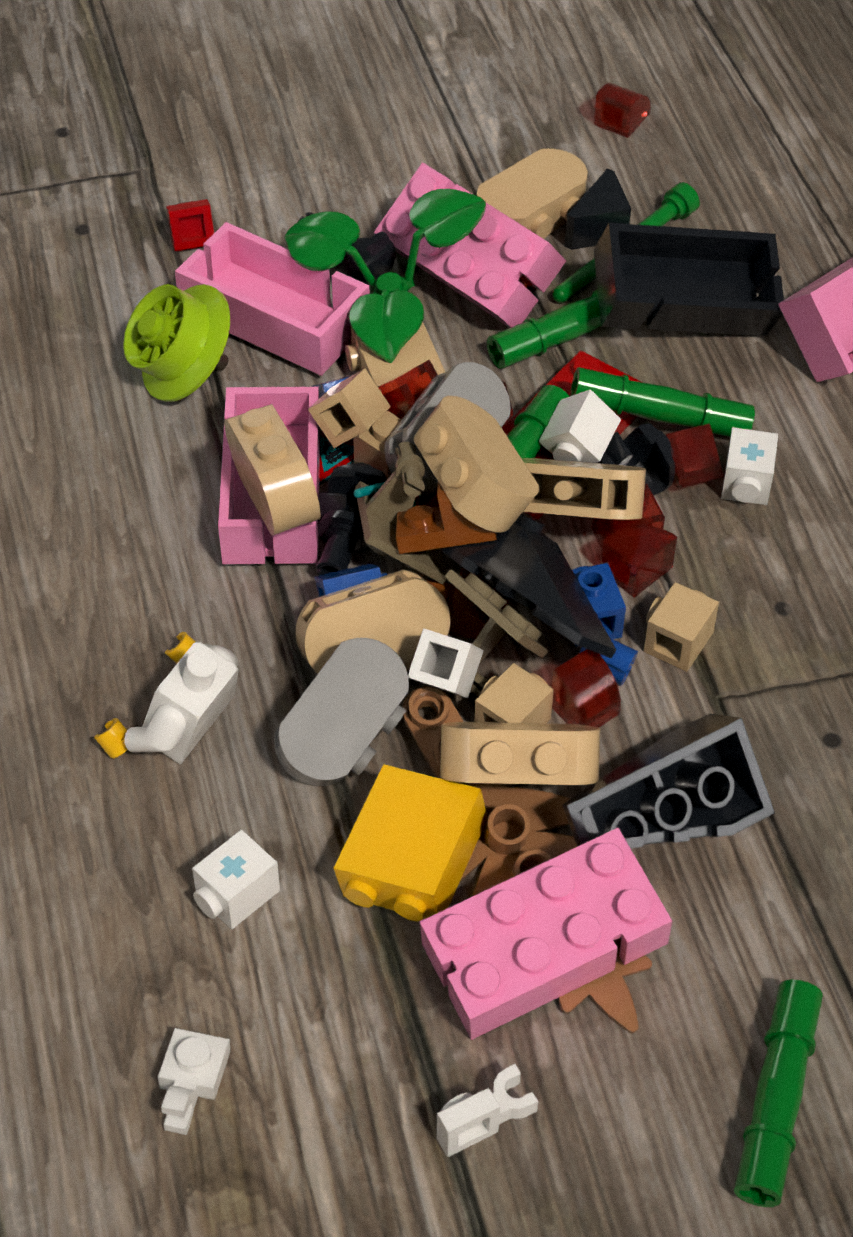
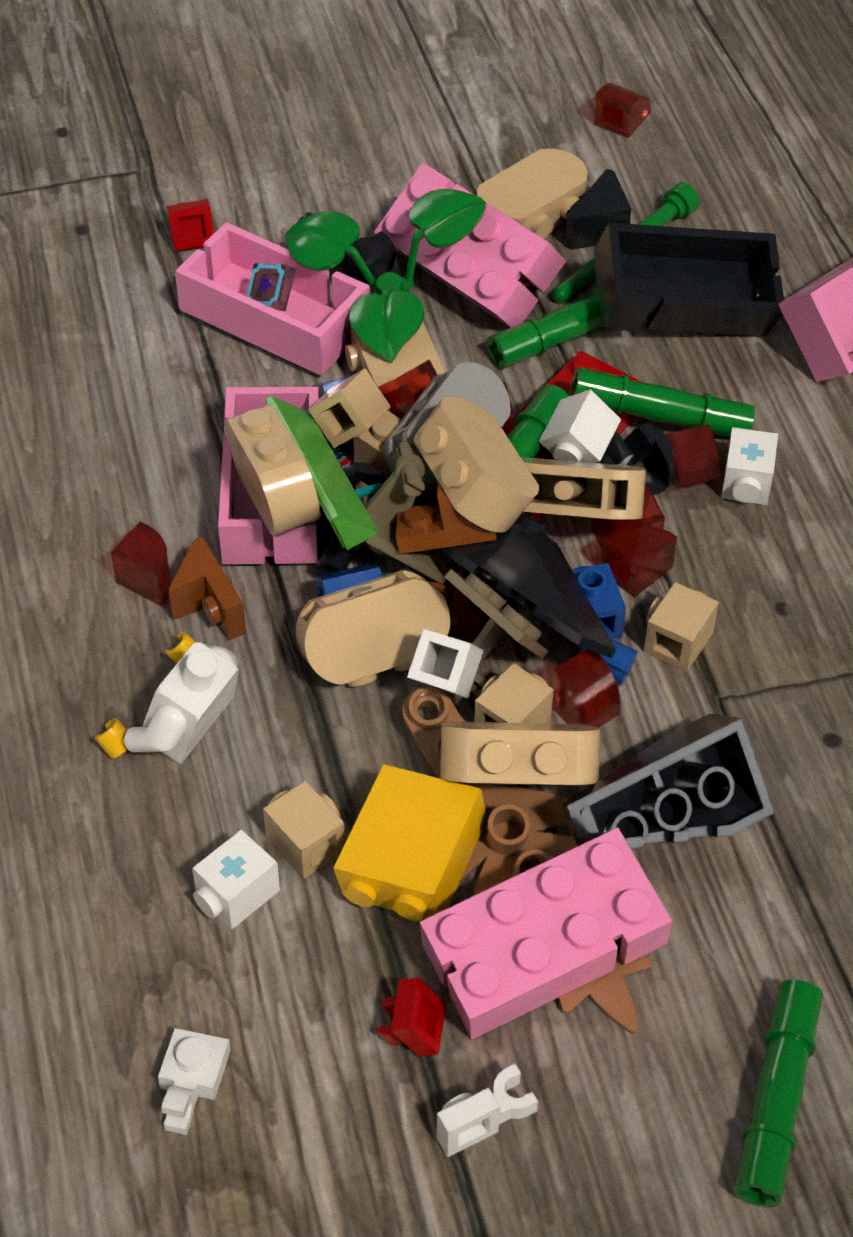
lime piece [123,284,230,402] -> none
light grey brick [274,638,409,786] -> none
none -> clear red brick [111,521,171,607]
none -> dark orange slope [169,536,246,641]
none -> clear smoke tile [246,263,296,312]
none -> tan brick [263,781,345,879]
none -> bright green slope [265,396,378,550]
none -> red tile [377,977,447,1057]

